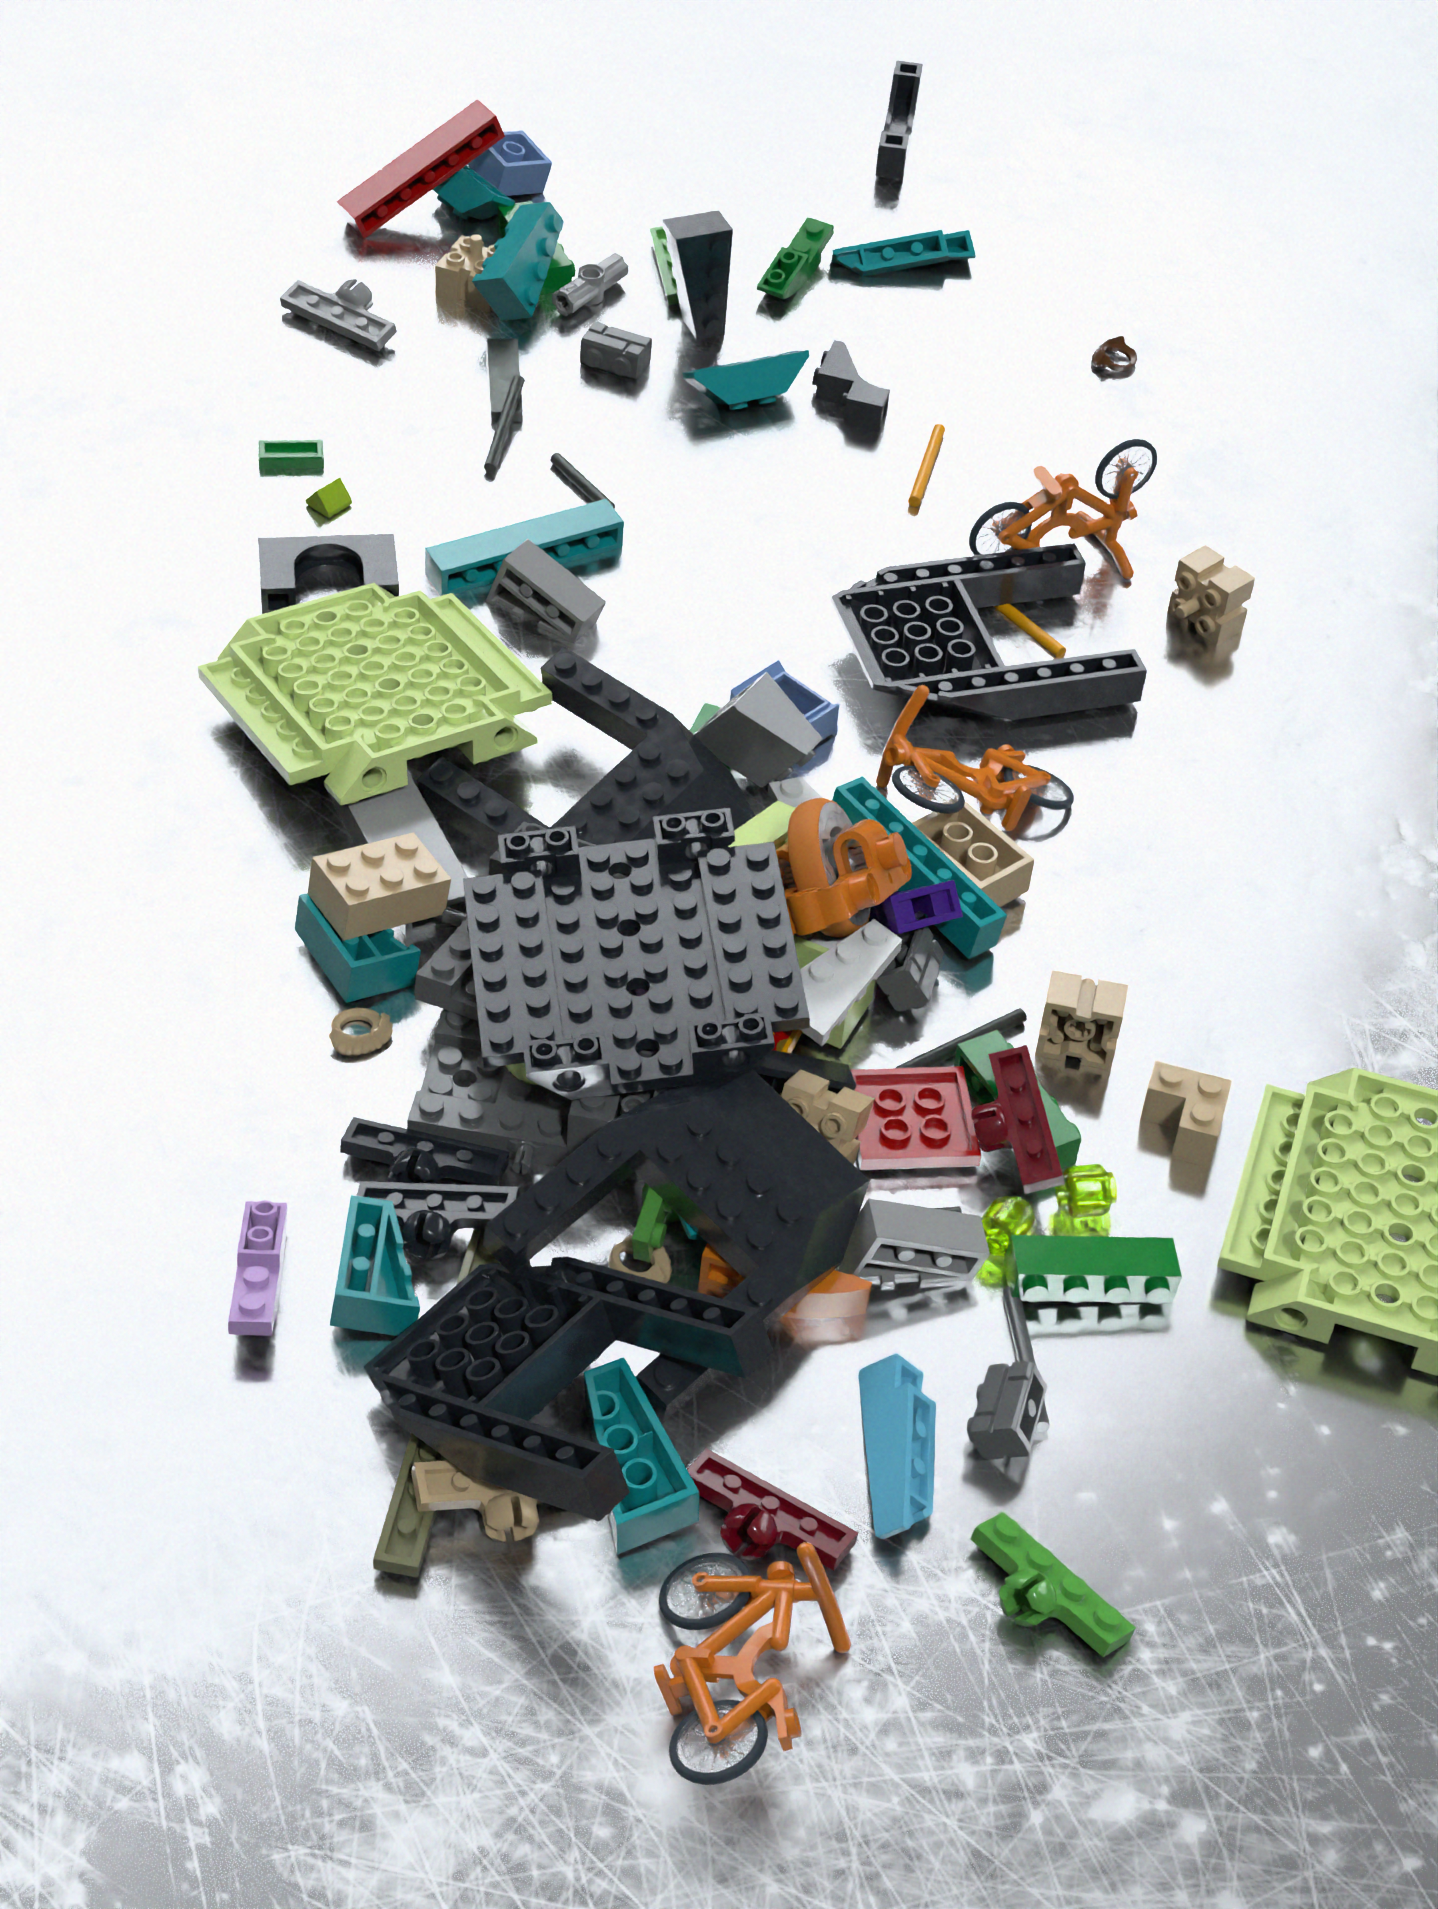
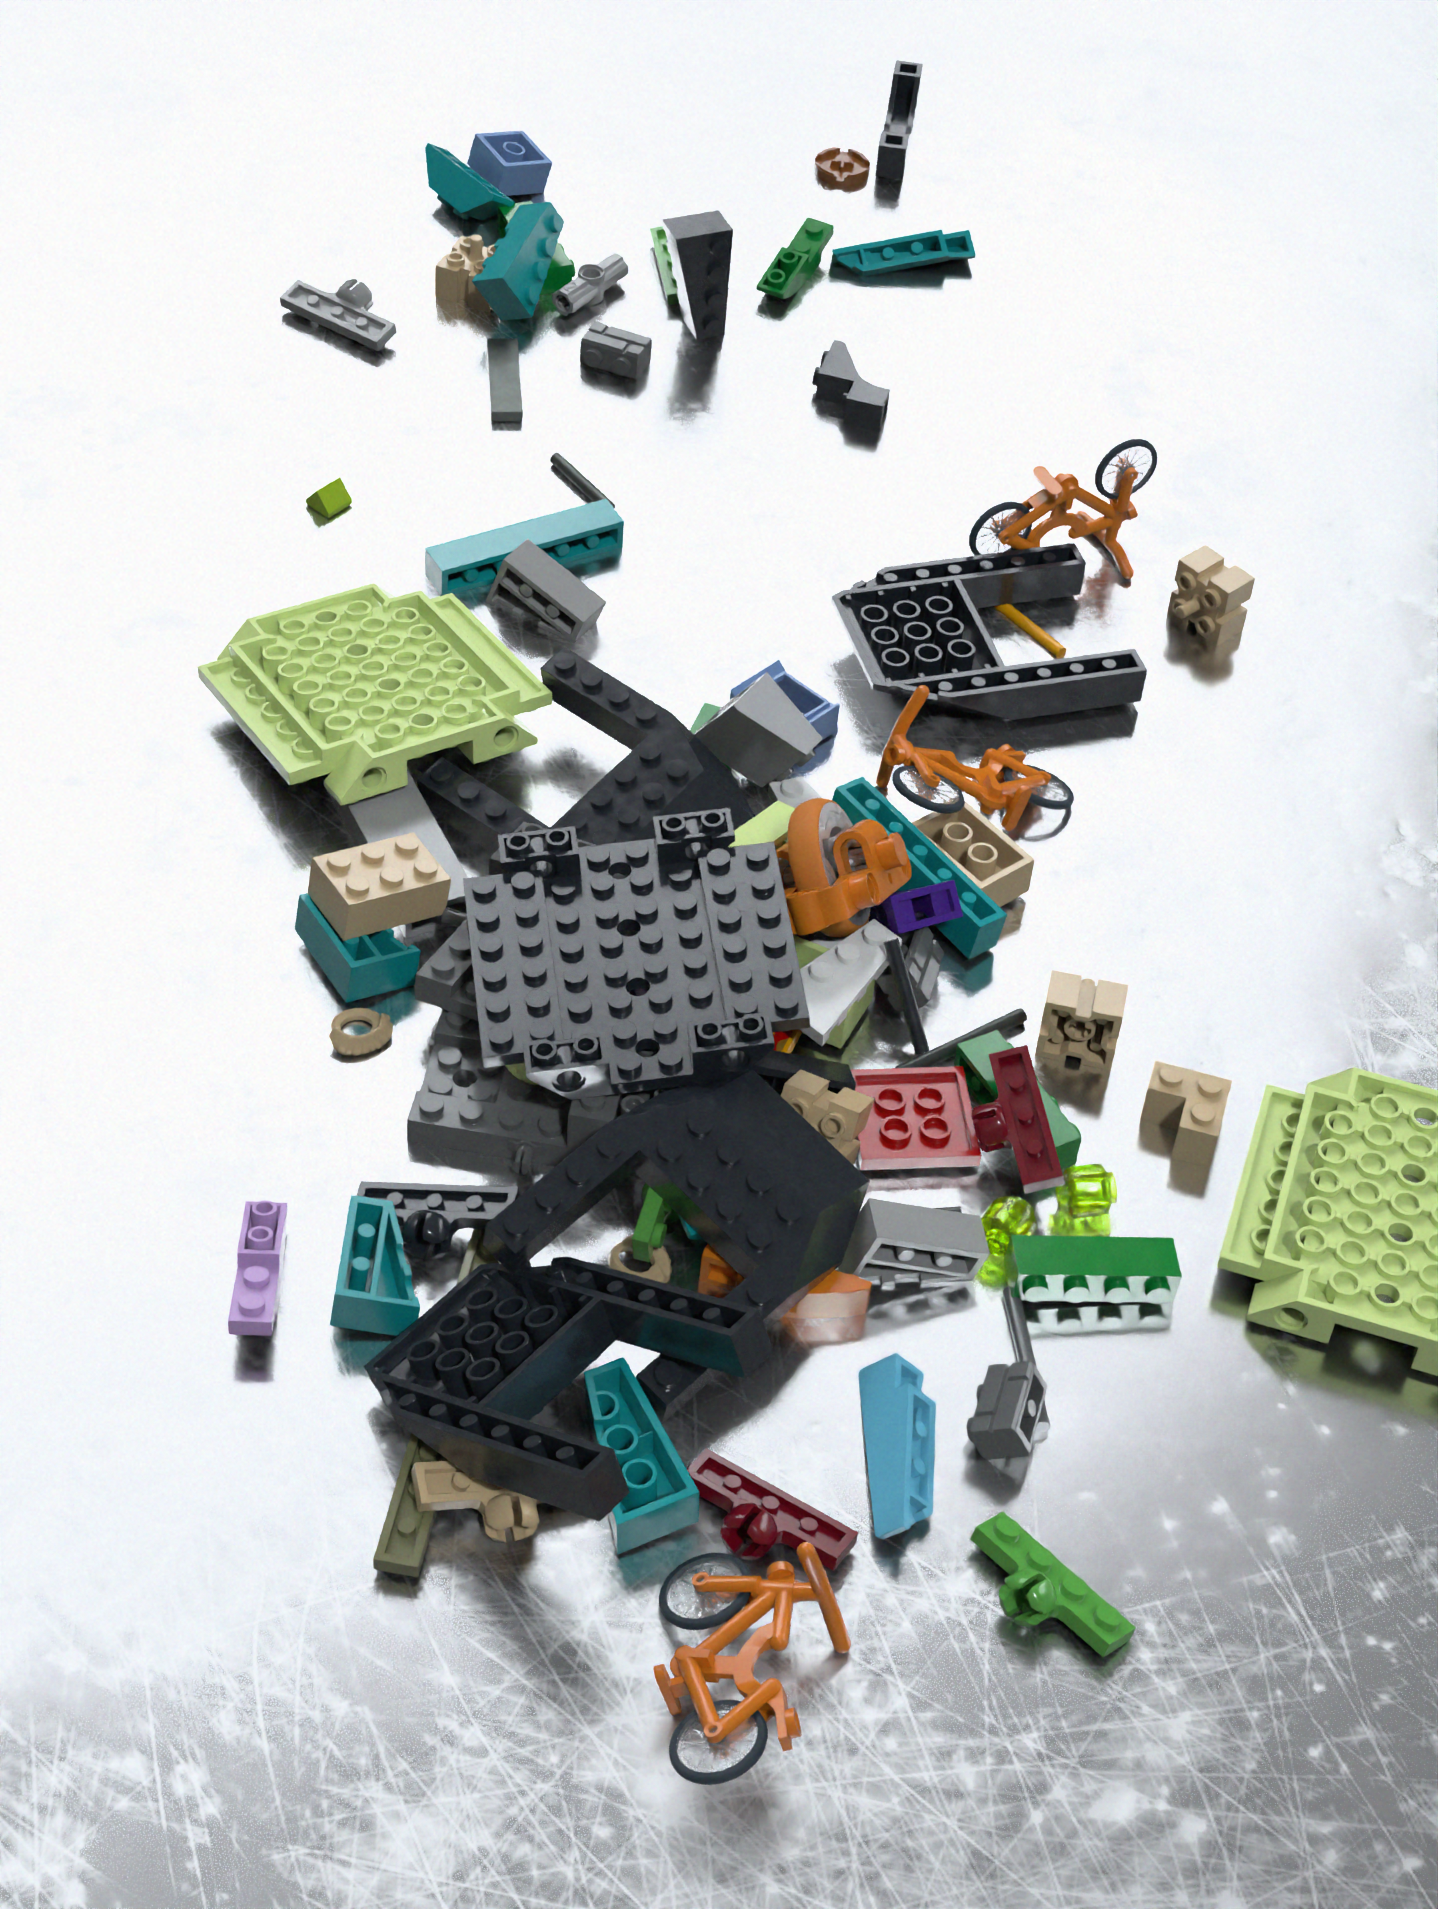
green tile [258,439,324,469] -> none
arch [258,533,399,614] -> none
brick [336,98,505,239] -> none
black plate [340,1116,510,1186] -> none
pearl dark grey bar [483,375,525,473] -> none
teal wedge [682,350,810,410] -> none
light orange bar [908,423,946,507] -> none
reddish brown piece [1091,335,1138,372] -> none
none -> dark orange tile [813,147,870,186]
none -> black bar [883,938,930,1055]

